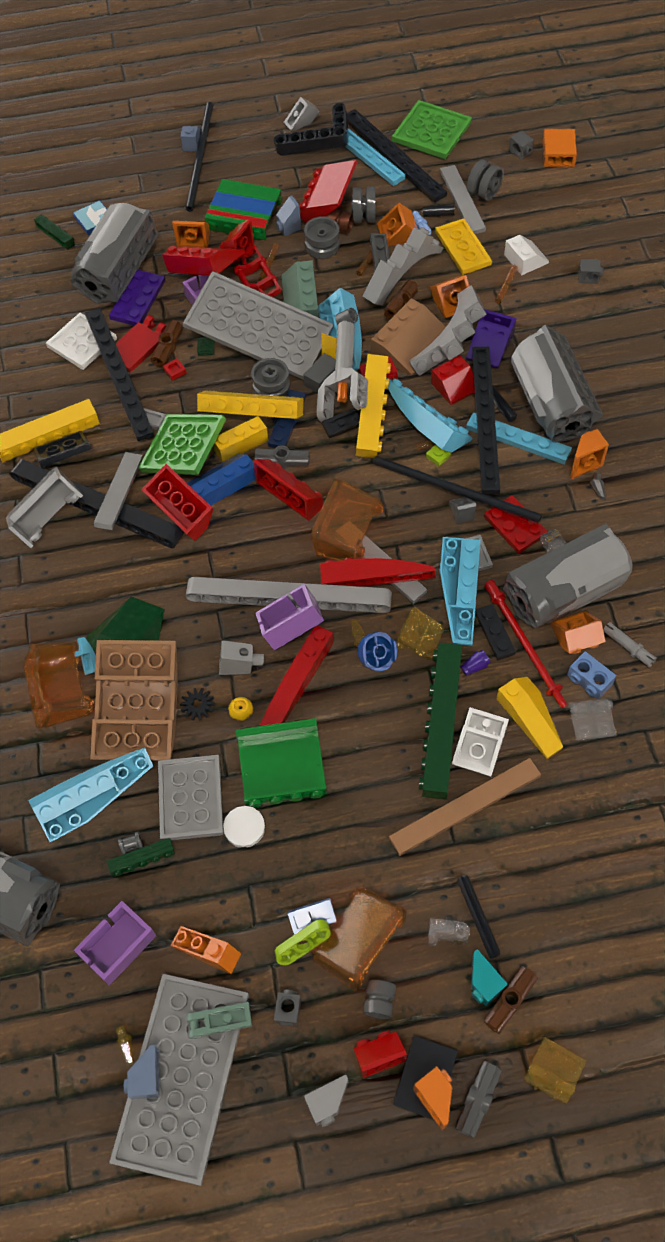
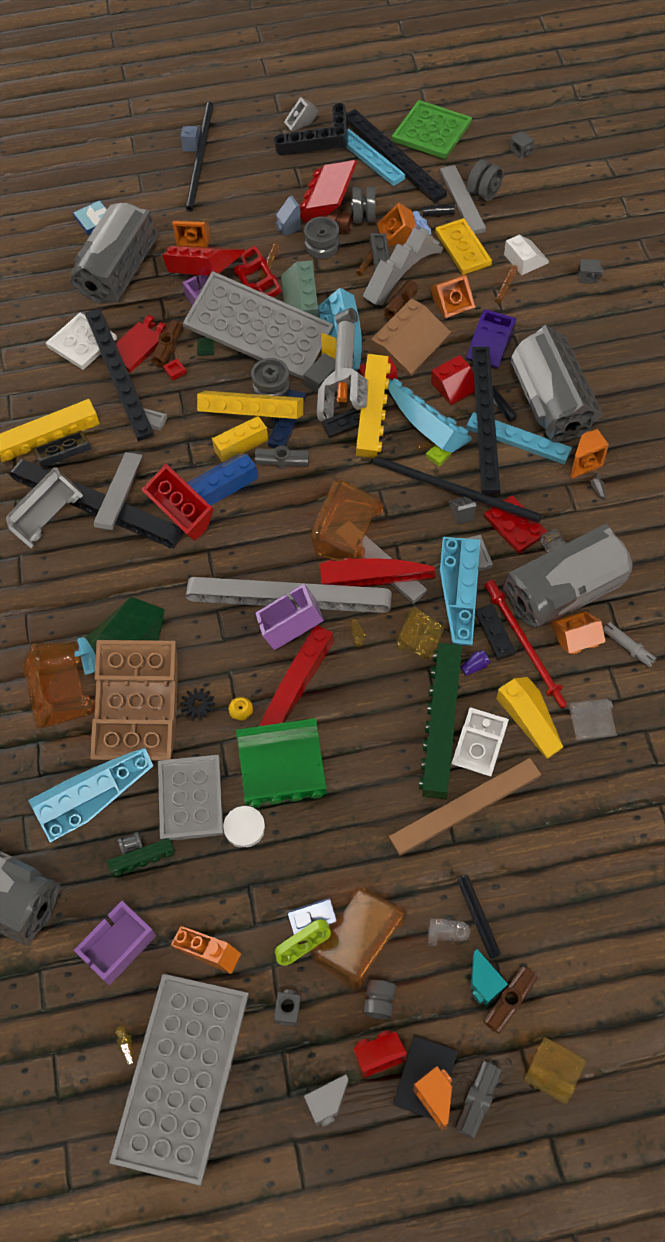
dark green piece [34,214,75,250] -> none
dark purple plate [109,270,166,326] -> none
sand blue slope [124,1045,160,1100] -> none
bright green plate [138,414,226,475] -> none
sand green plate [186,1002,252,1039] -> none
green panel [205,179,282,240] -> none
light grey torso [219,641,264,675] -> none
red slope [220,219,254,265] -> none
red slope [253,459,323,521] -> none
blue cylinder [357,632,398,671] -> none
light grey arch [410,285,487,376] -> none
orange brick [542,129,577,167] -> none
medium blue brick [567,651,617,700] -> none

